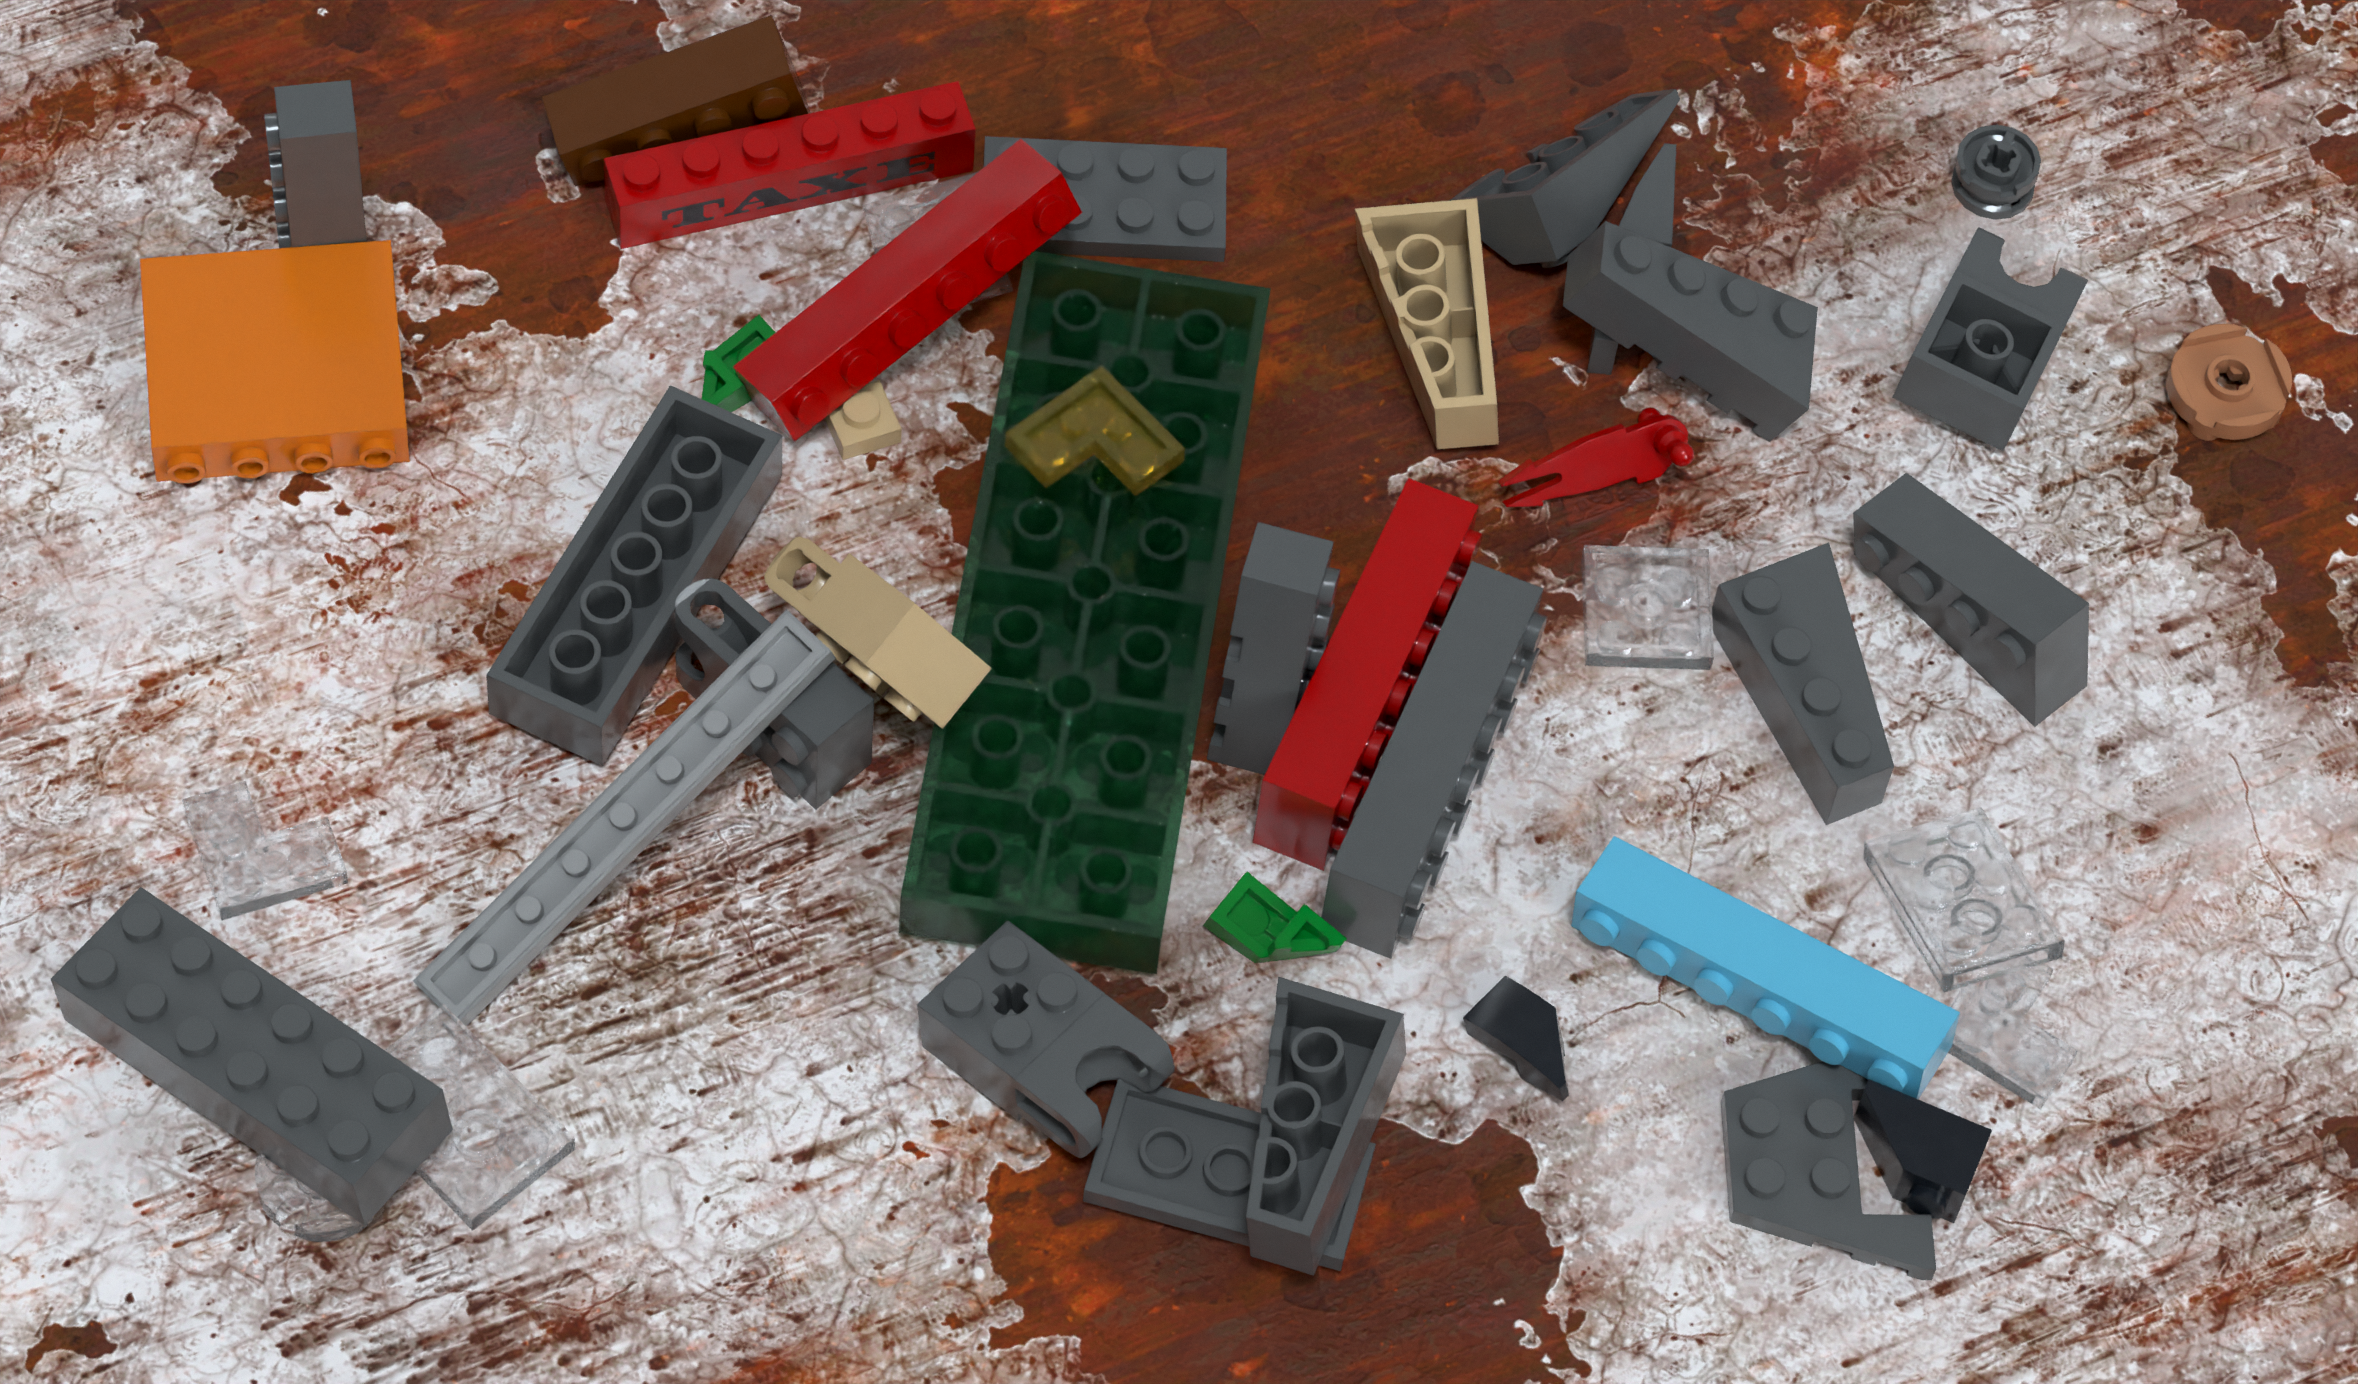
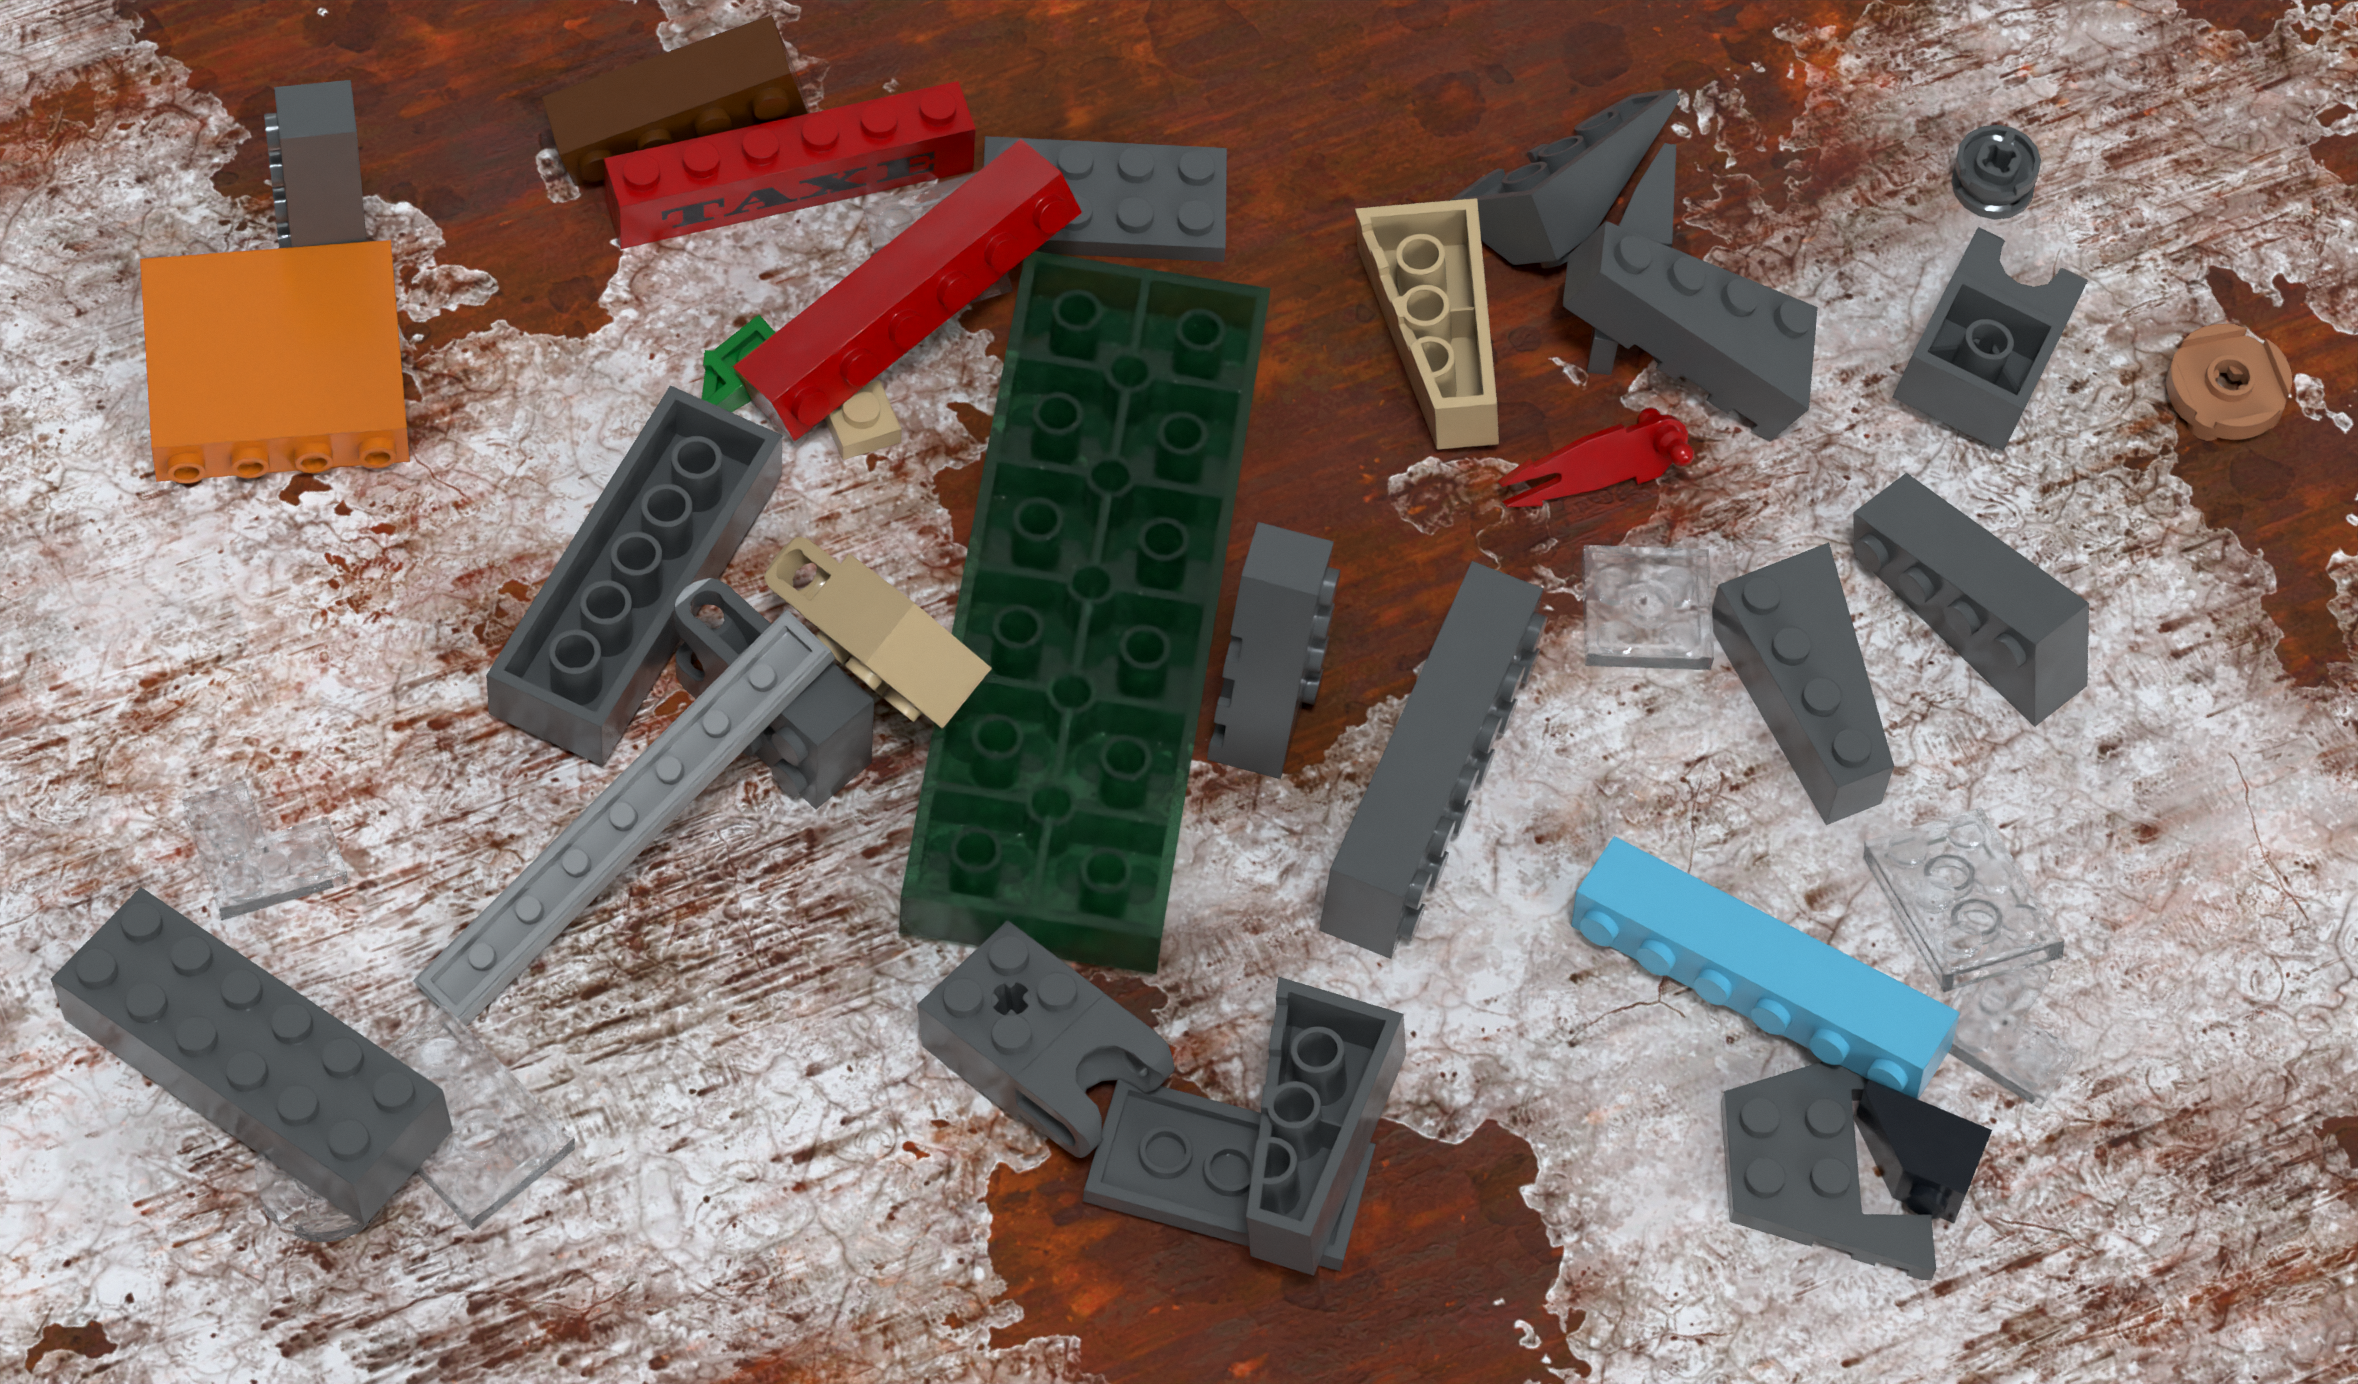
clear yellow plate [1005,366,1185,496] -> none
green slope [1203,871,1347,963] -> none
red brick [1253,478,1483,871] -> none
black slope [1463,976,1569,1101] -> none

